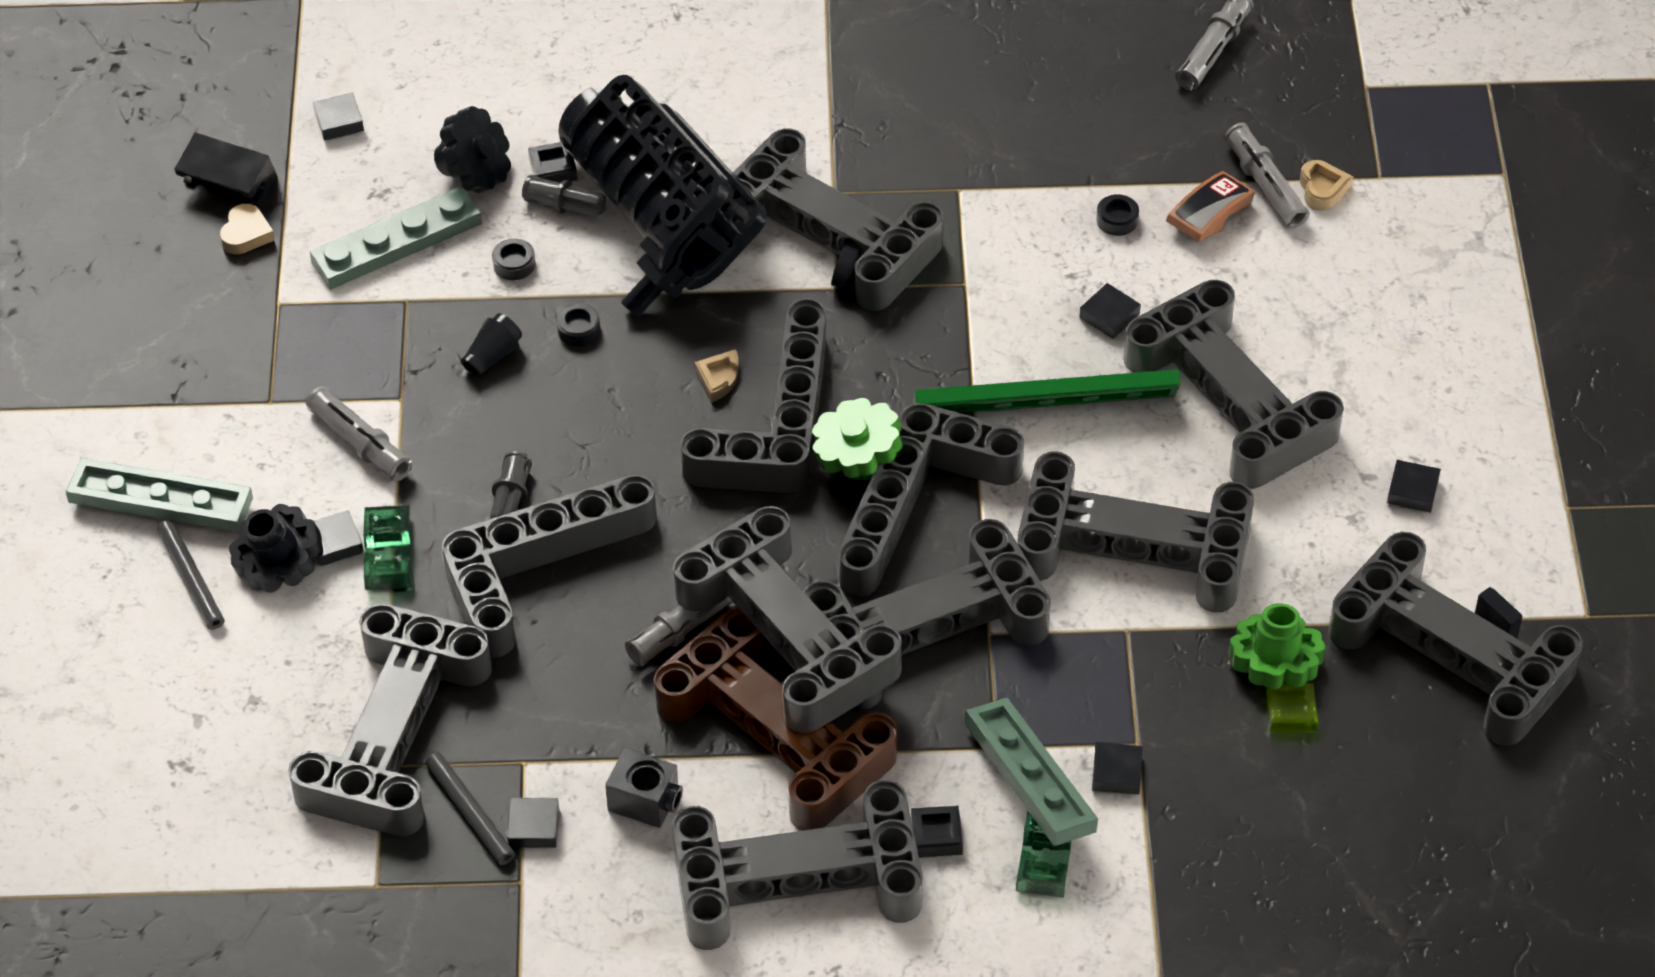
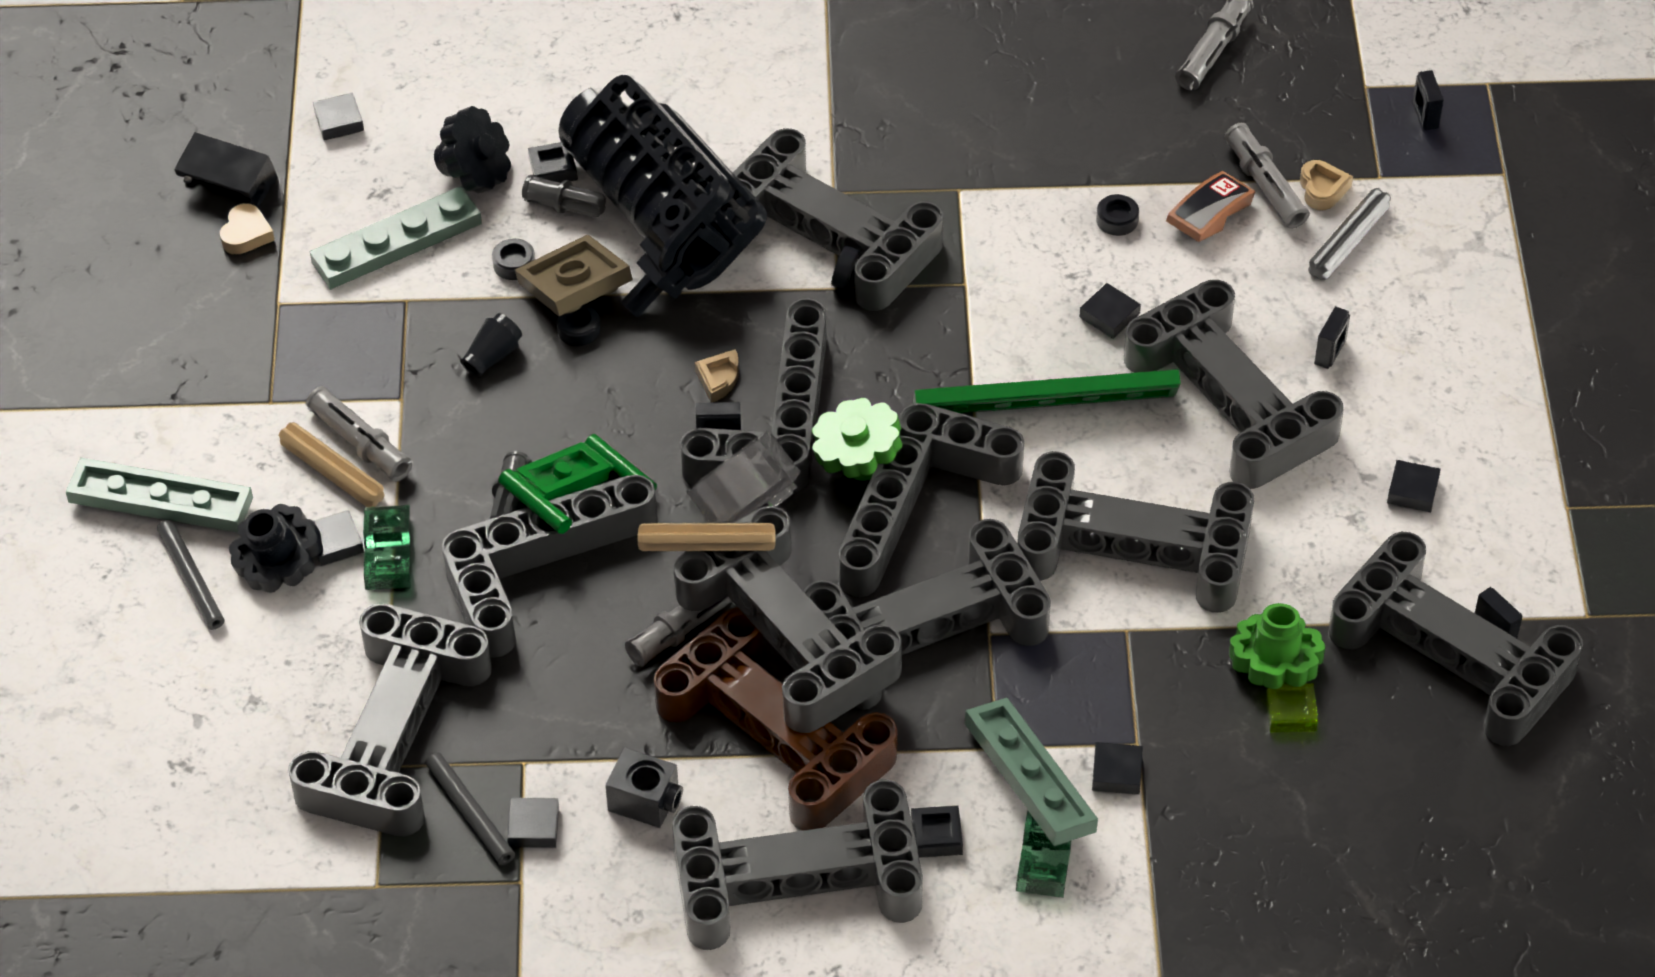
none -> tan axle [278,422,385,508]
none -> green plate [498,434,657,534]
none -> dark tan plate [515,234,633,316]
none -> tan axle [638,523,776,551]
none -> clear brick [687,429,800,523]
none -> black tile [696,402,741,430]
none -> axle [1308,188,1391,280]
none -> black tile [1314,306,1350,369]
none -> black tile [1413,70,1444,130]

